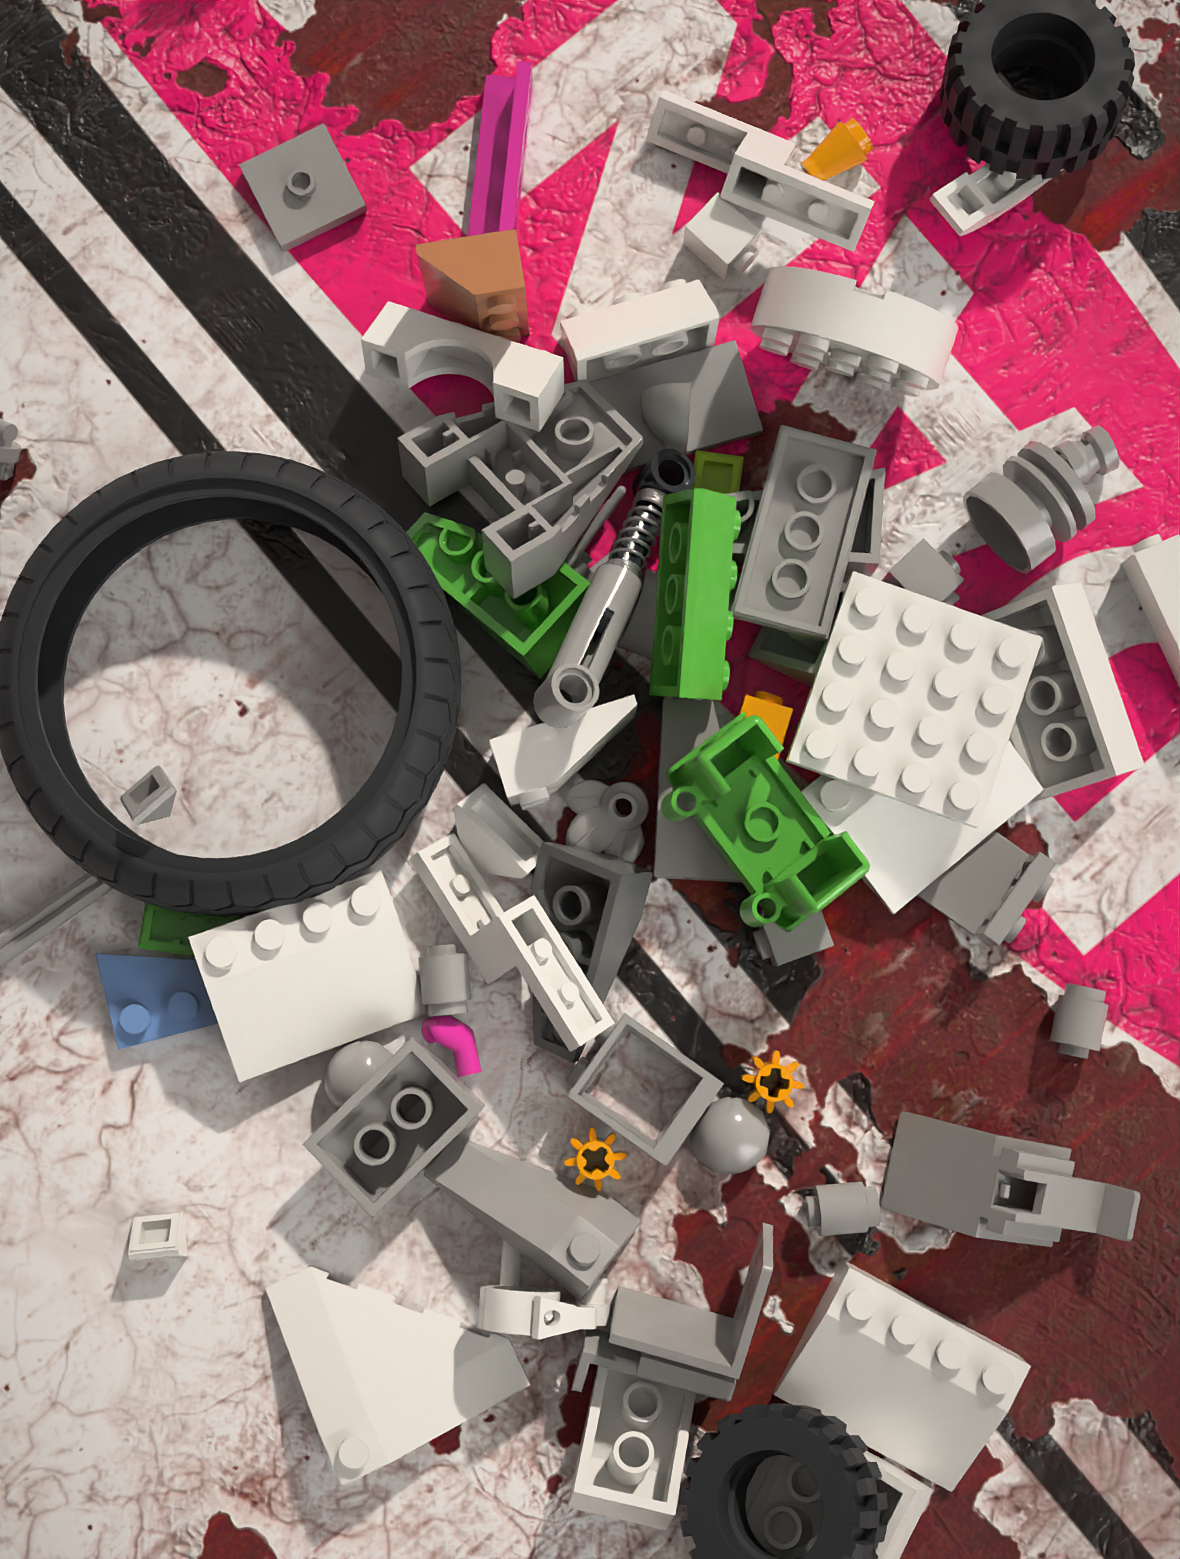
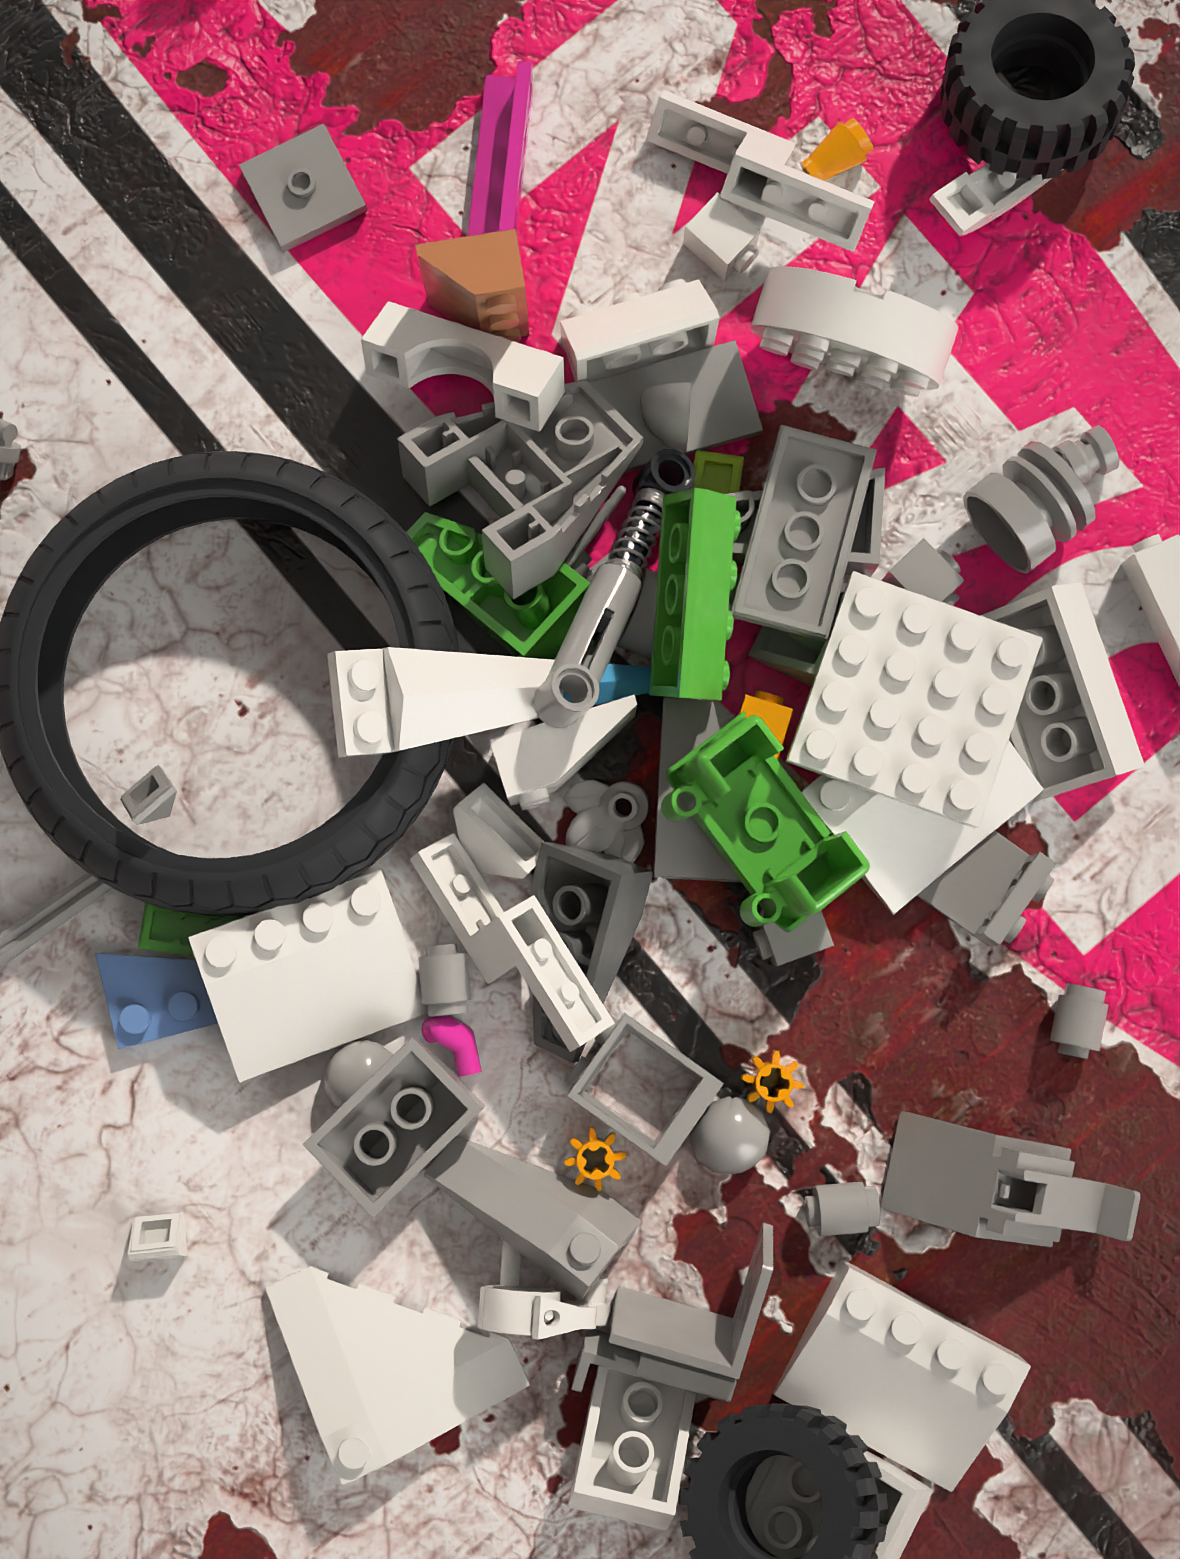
none -> white plate [327,647,651,758]

